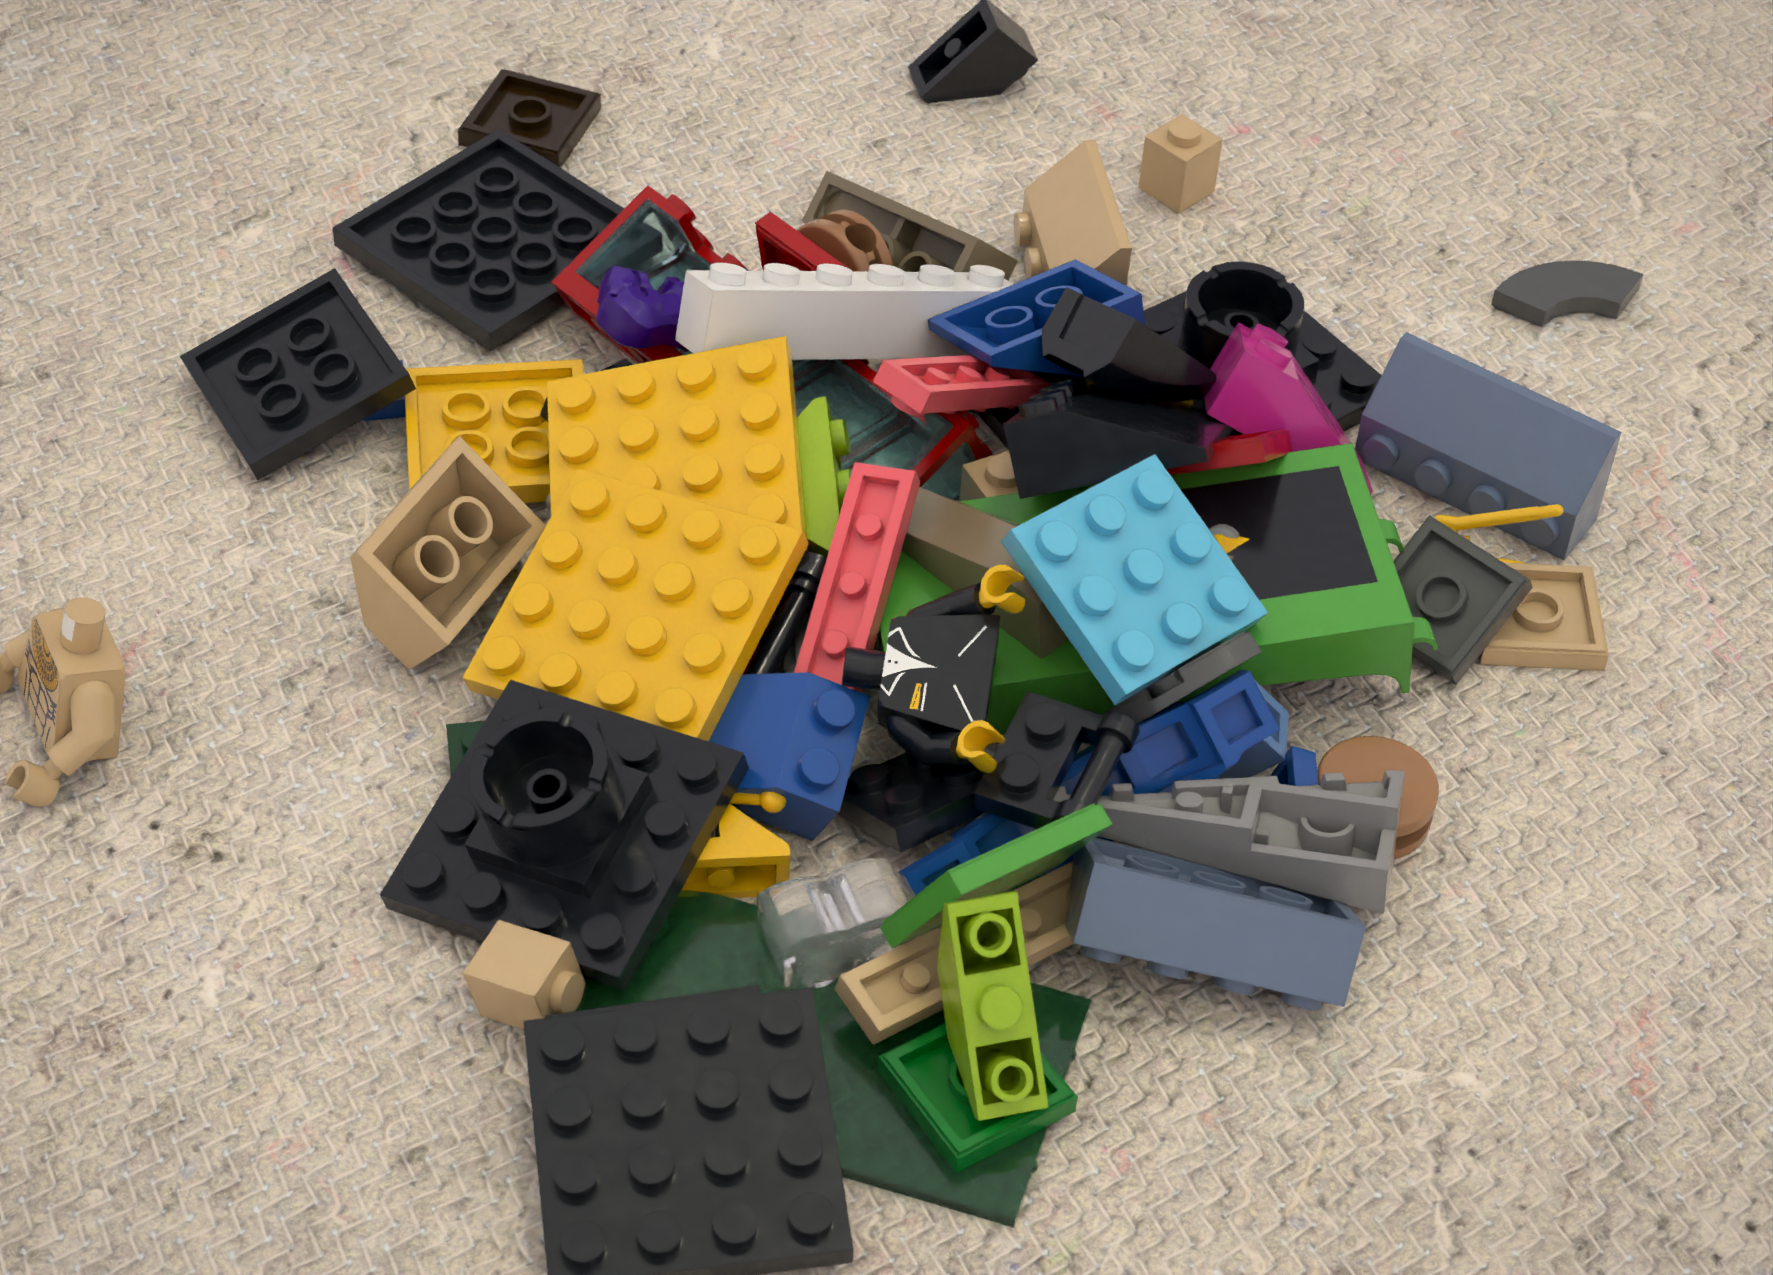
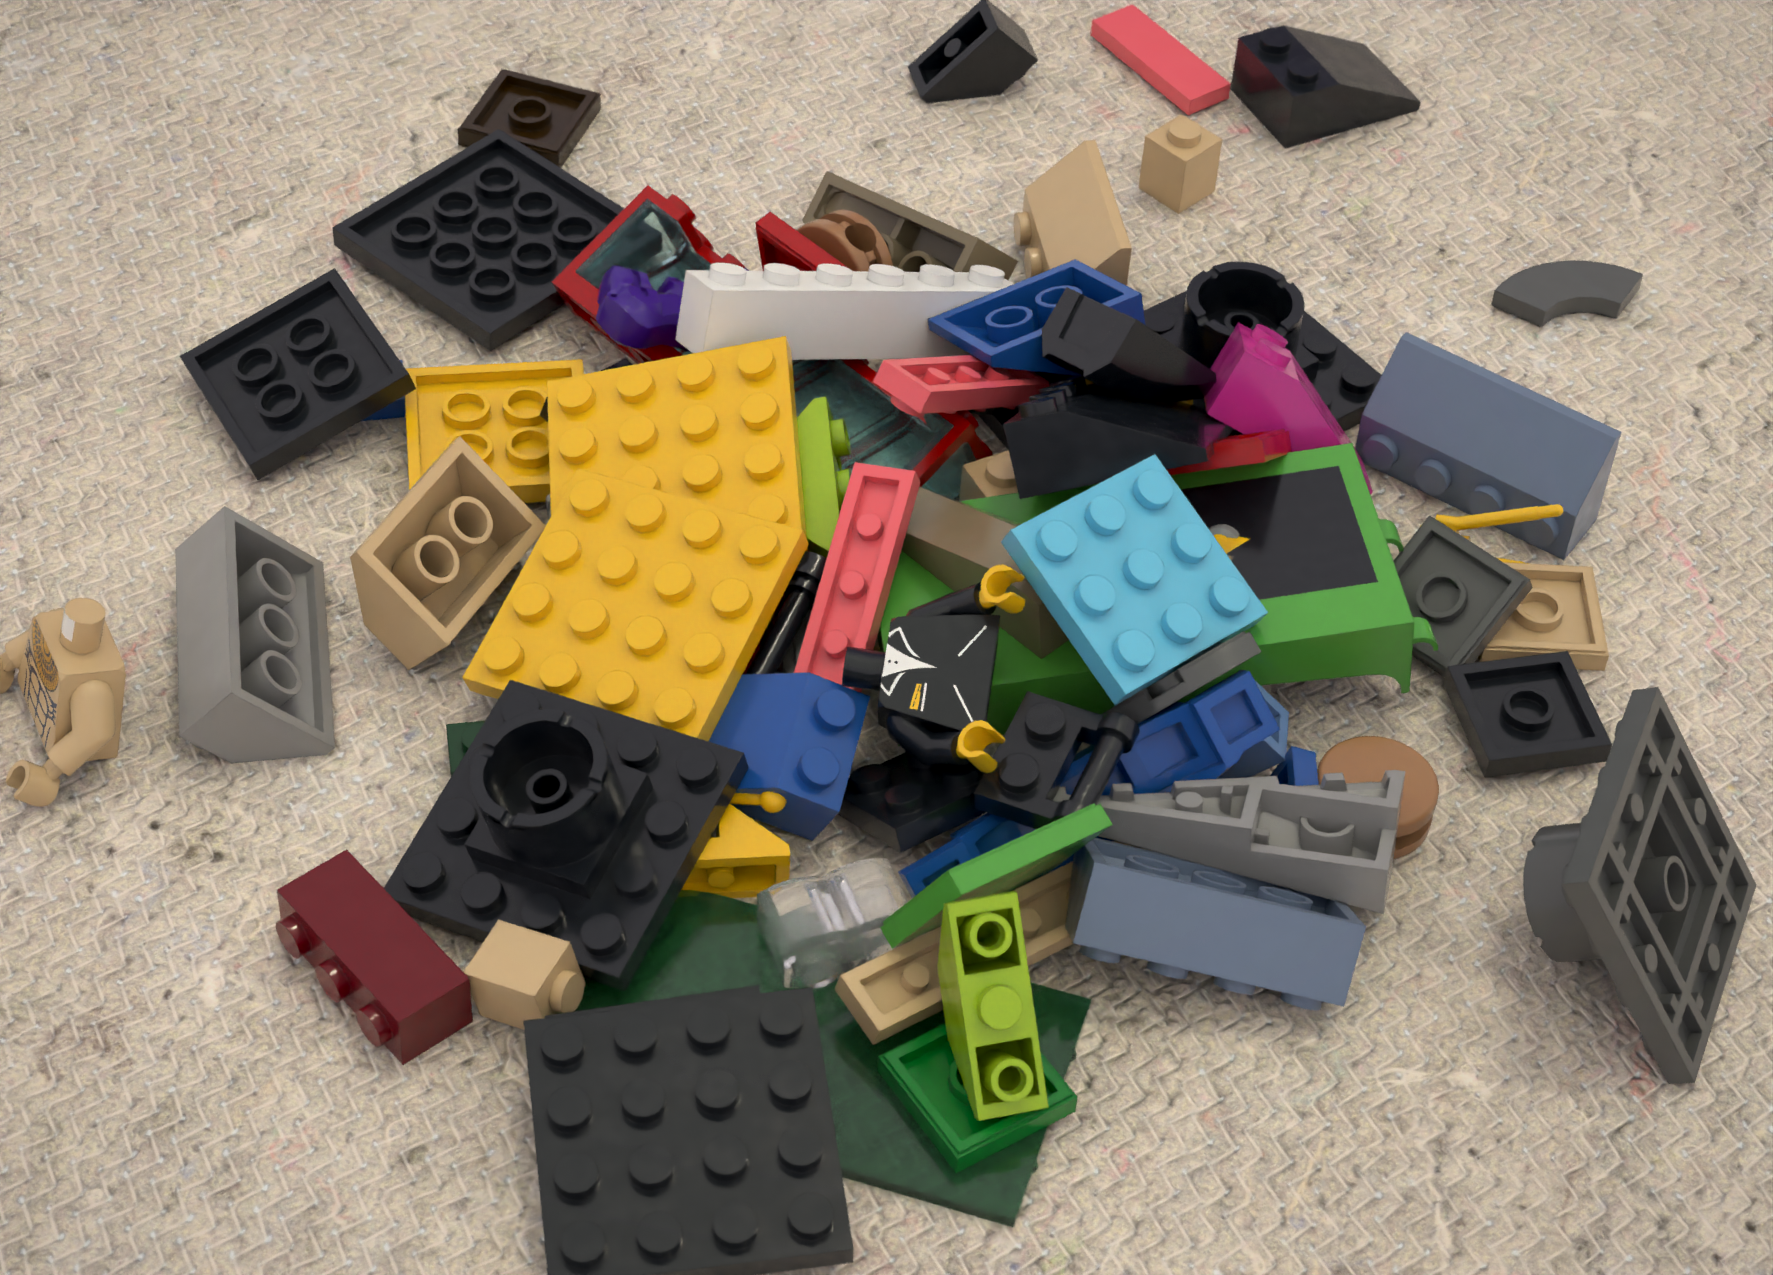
none -> light grey slope [175,506,335,763]
none -> dark red brick [276,849,473,1065]
none -> coral tile [1091,4,1231,115]
none -> black slope [1230,25,1421,149]
none -> black plate [1443,651,1612,778]
none -> dark grey piece [1523,687,1756,1084]

